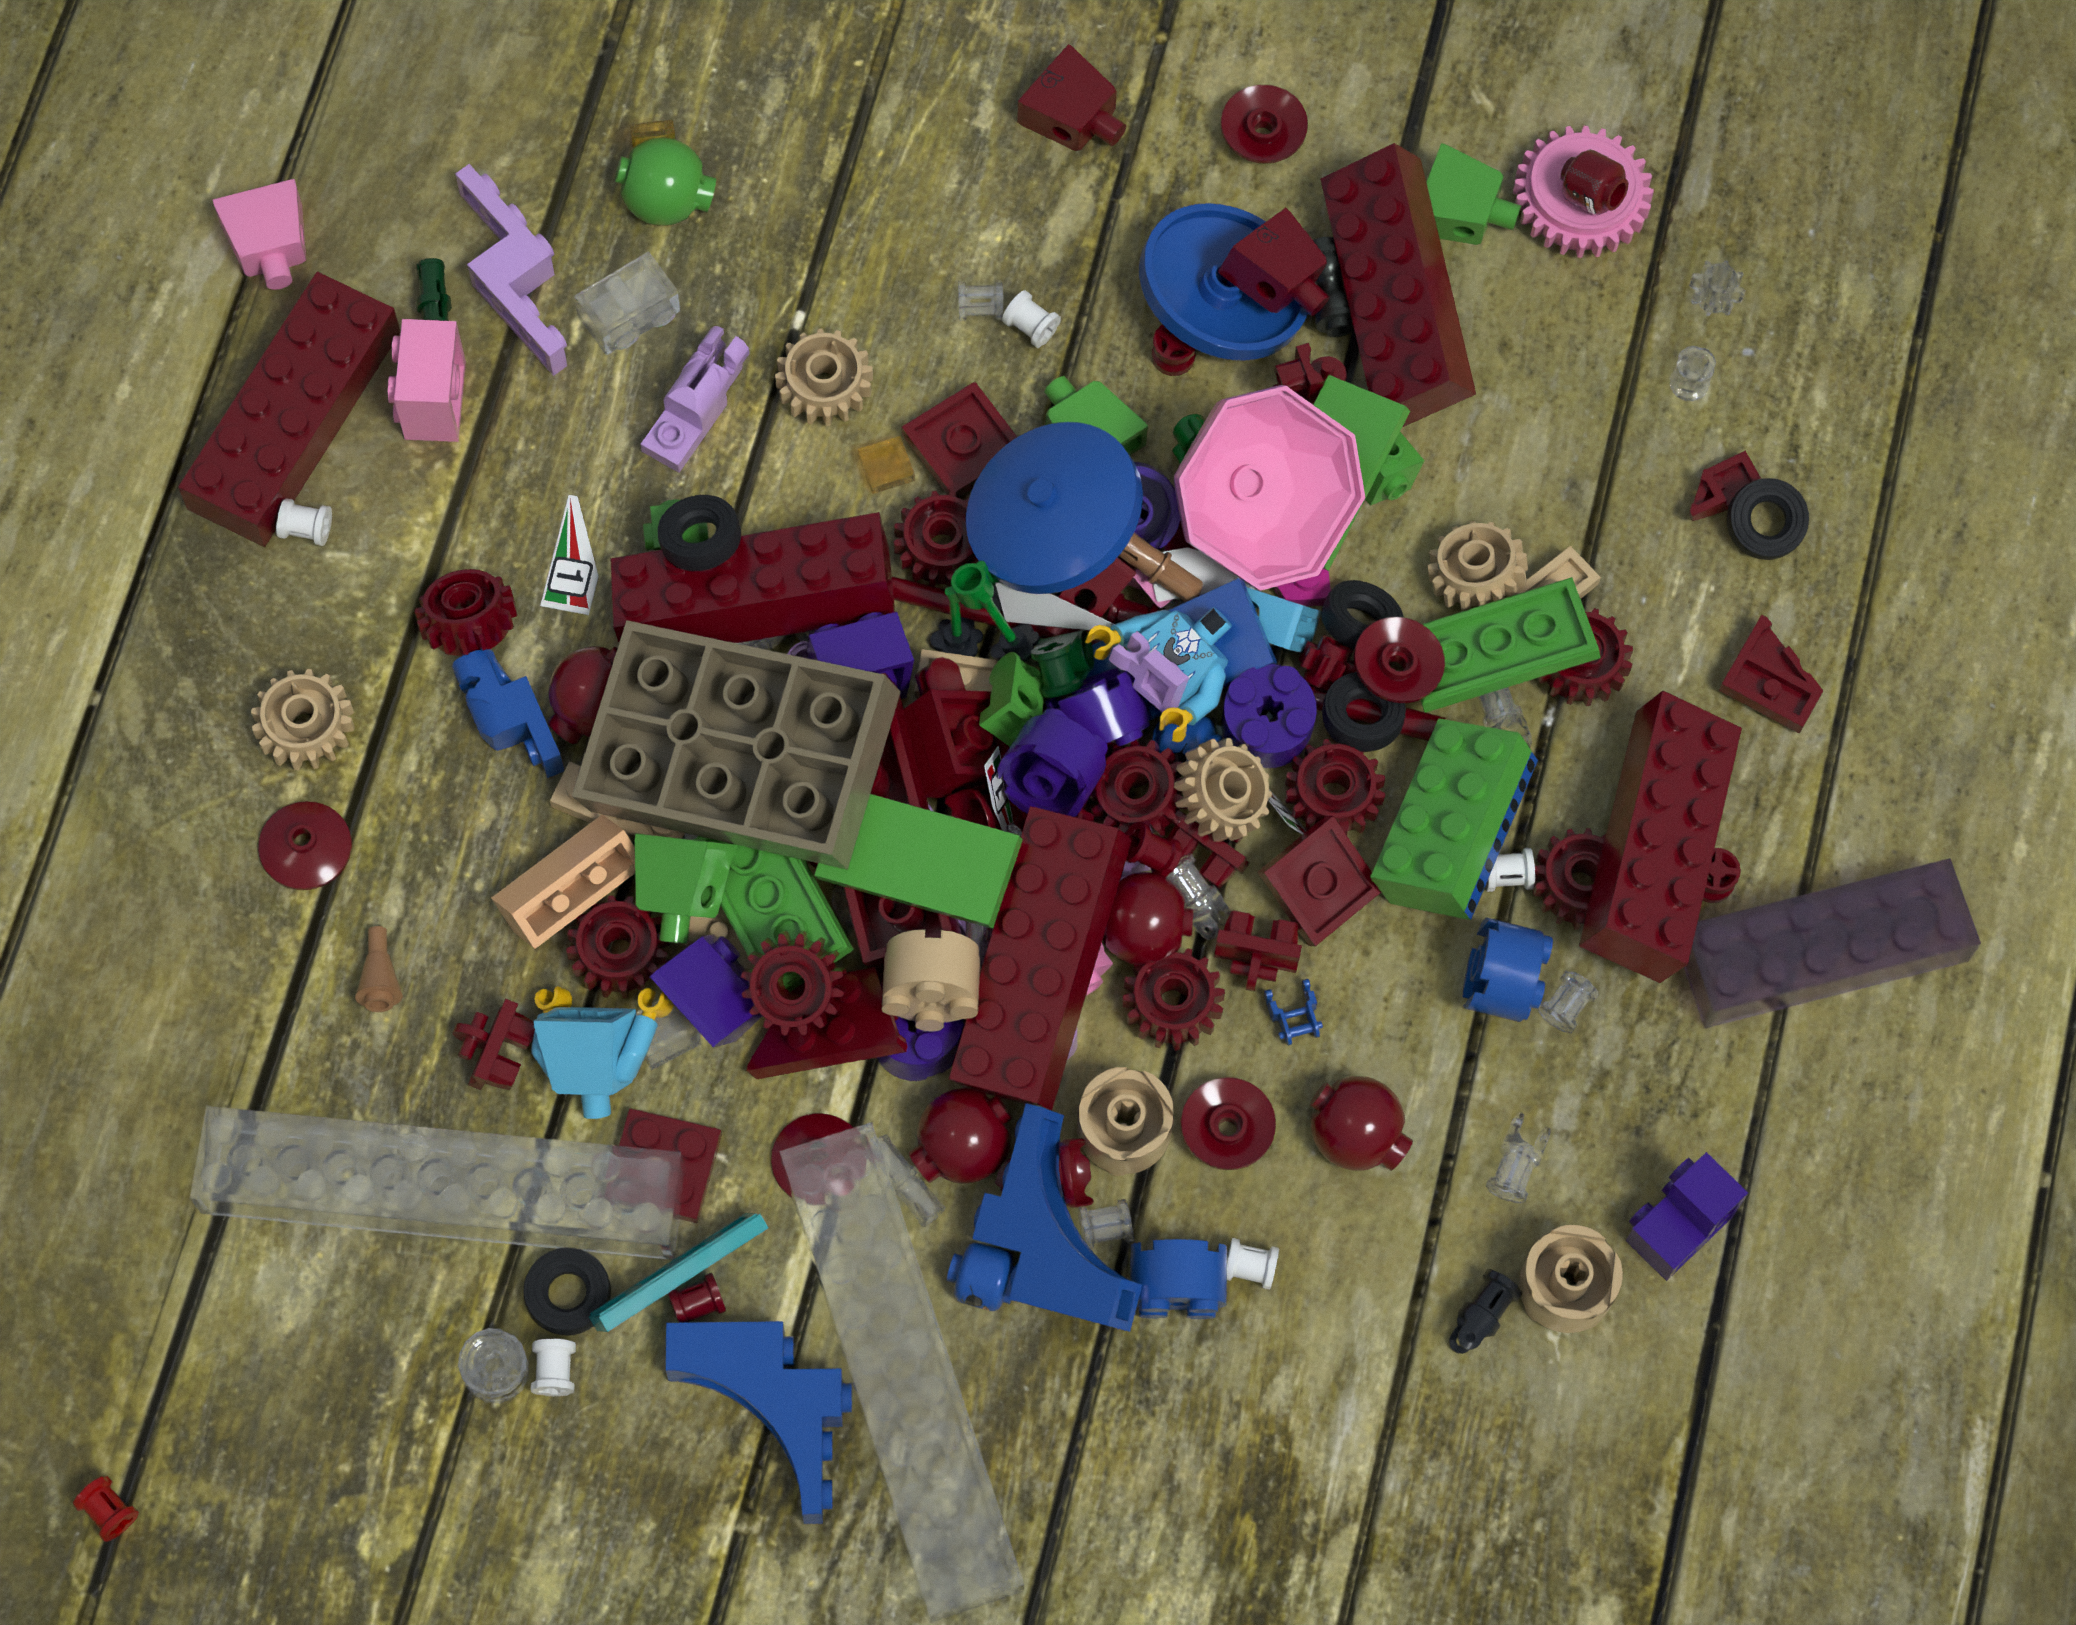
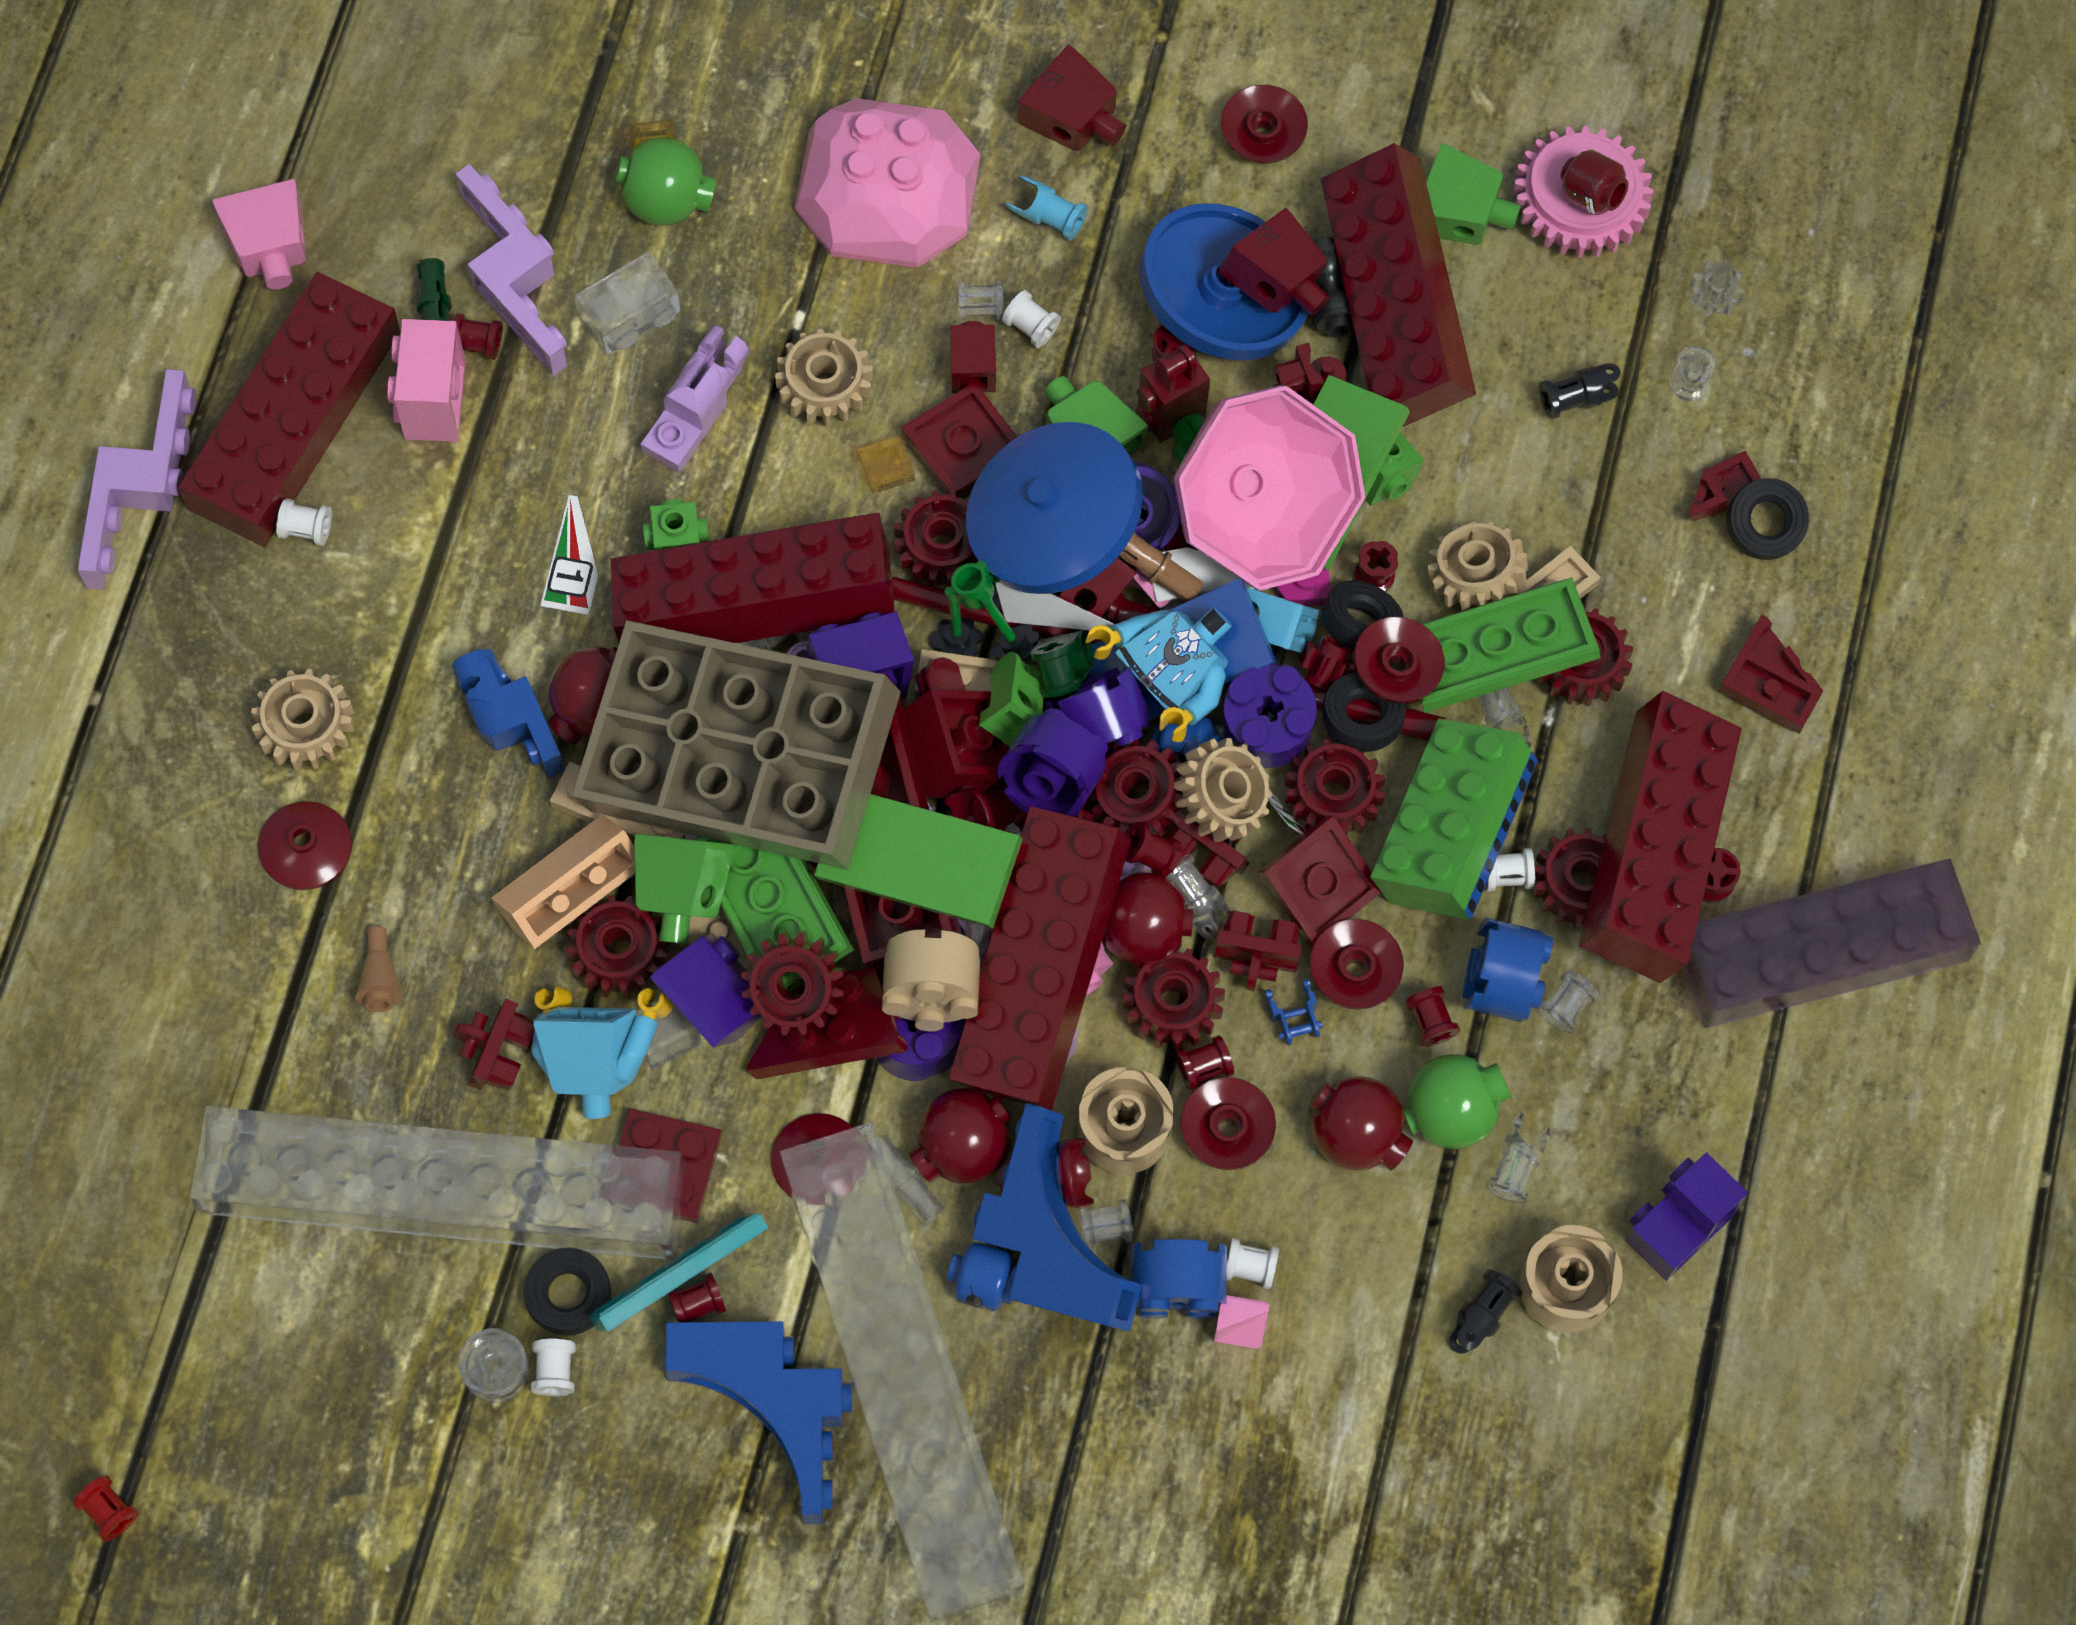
dark red gear [415,569,518,656] -> none
black tyre [658,495,741,571] -> none
sticker [984,746,1016,834] -> none
lavender plate [1109,631,1189,713] -> none
none -> lavender bracket [78,369,196,590]
none -> dark red bush [453,313,503,360]
none -> bright pink rock [795,98,981,268]
none -> dark red brick [950,321,996,393]
none -> medium azure piece [1005,175,1088,241]
none -> dark red brick [1135,344,1210,443]
none -> dark red bush [1175,1035,1234,1090]
none -> bright pink slope [1214,1295,1270,1349]
none -> dark red dish [1310,919,1404,1010]
none -> dark red bush [1354,541,1398,592]
none -> bright green brick [1403,1054,1512,1149]
none -> dark red bush [1405,986,1460,1047]
none -> black piece [1539,363,1621,419]

